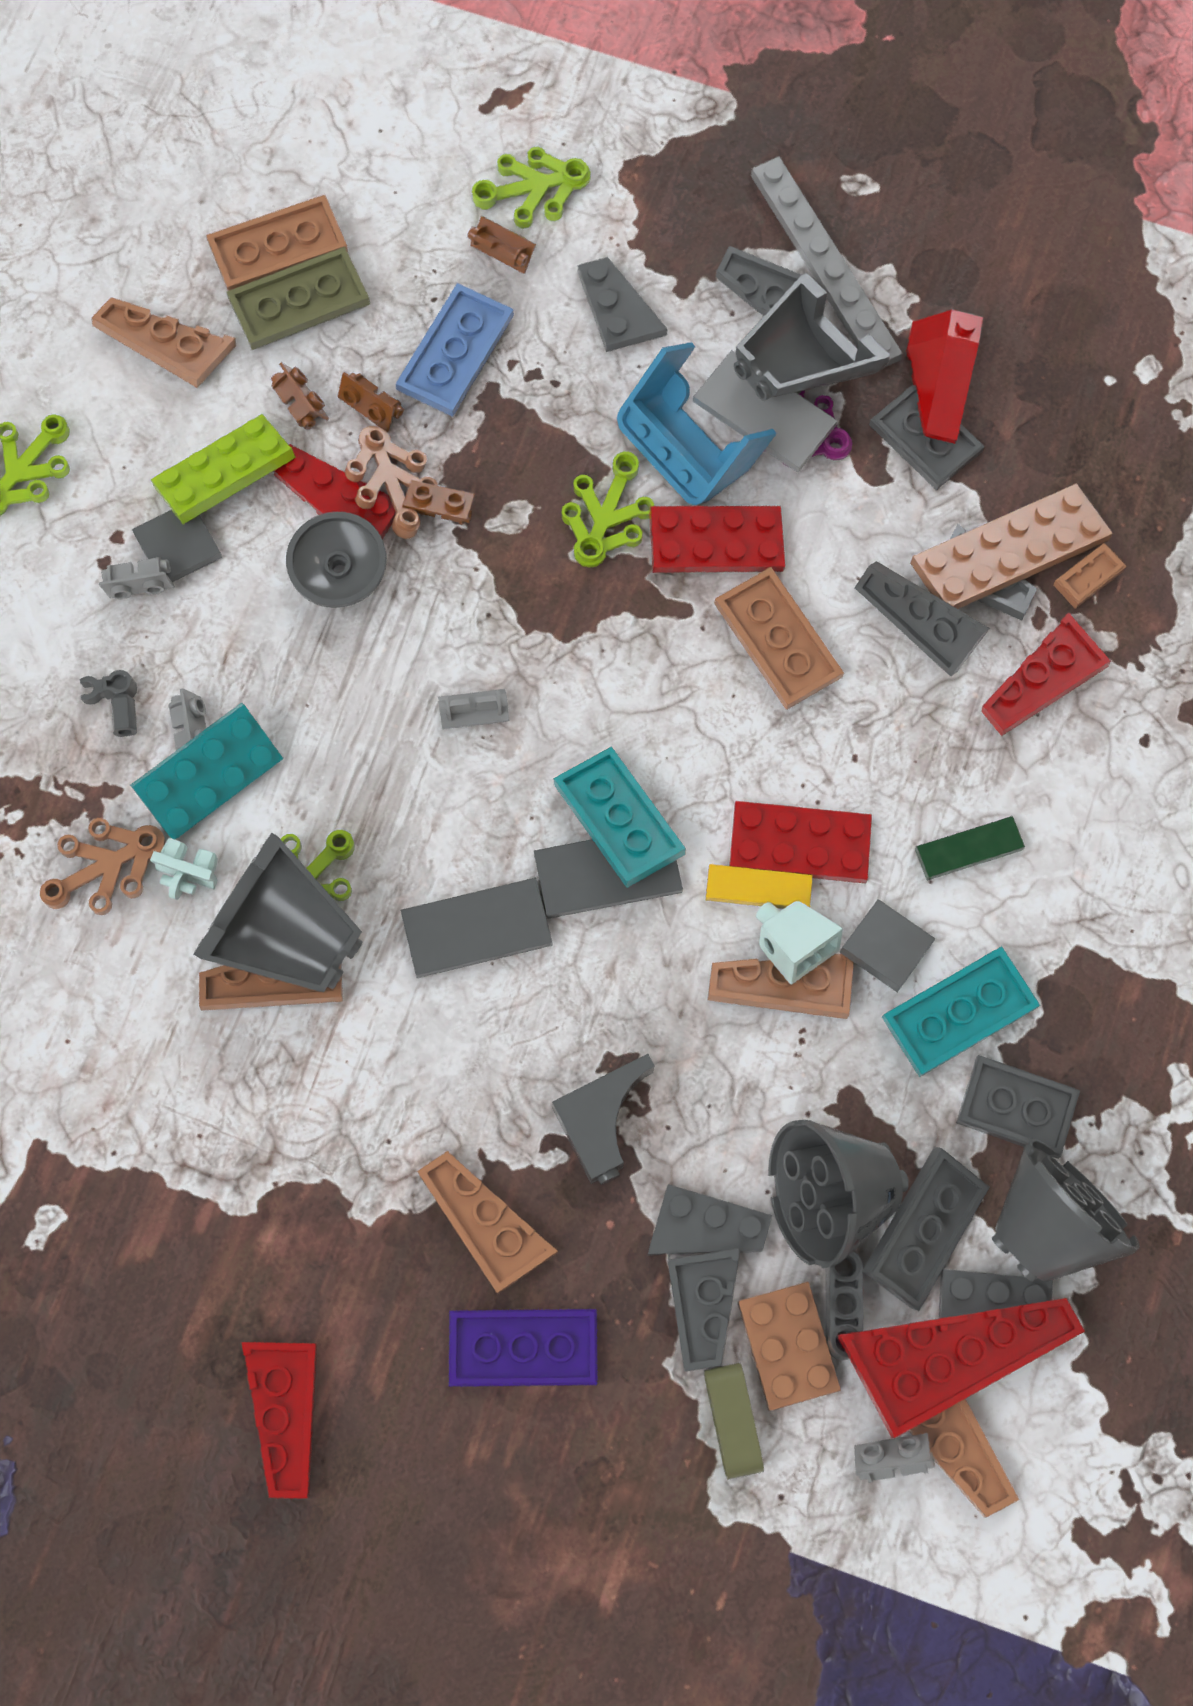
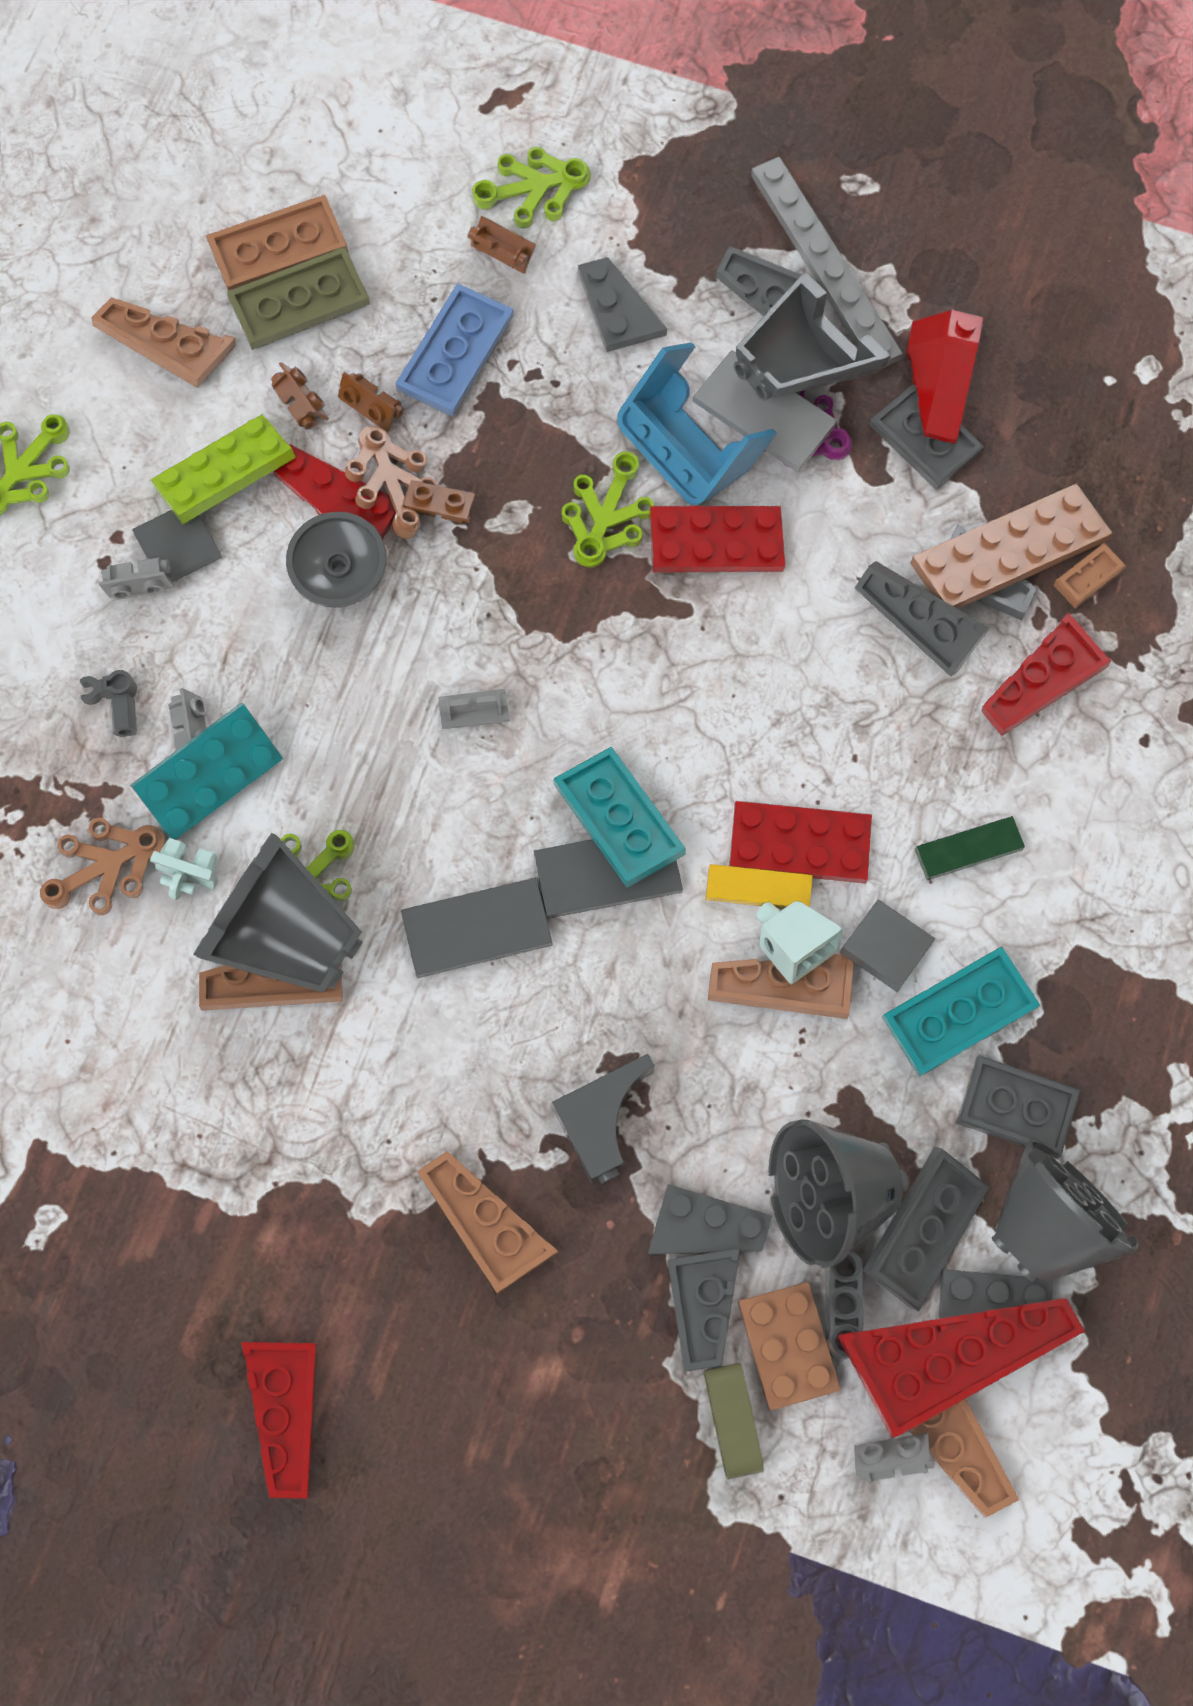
dark purple tile [449,1309,597,1387] -> none
nougat plate [714,567,844,710] -> none

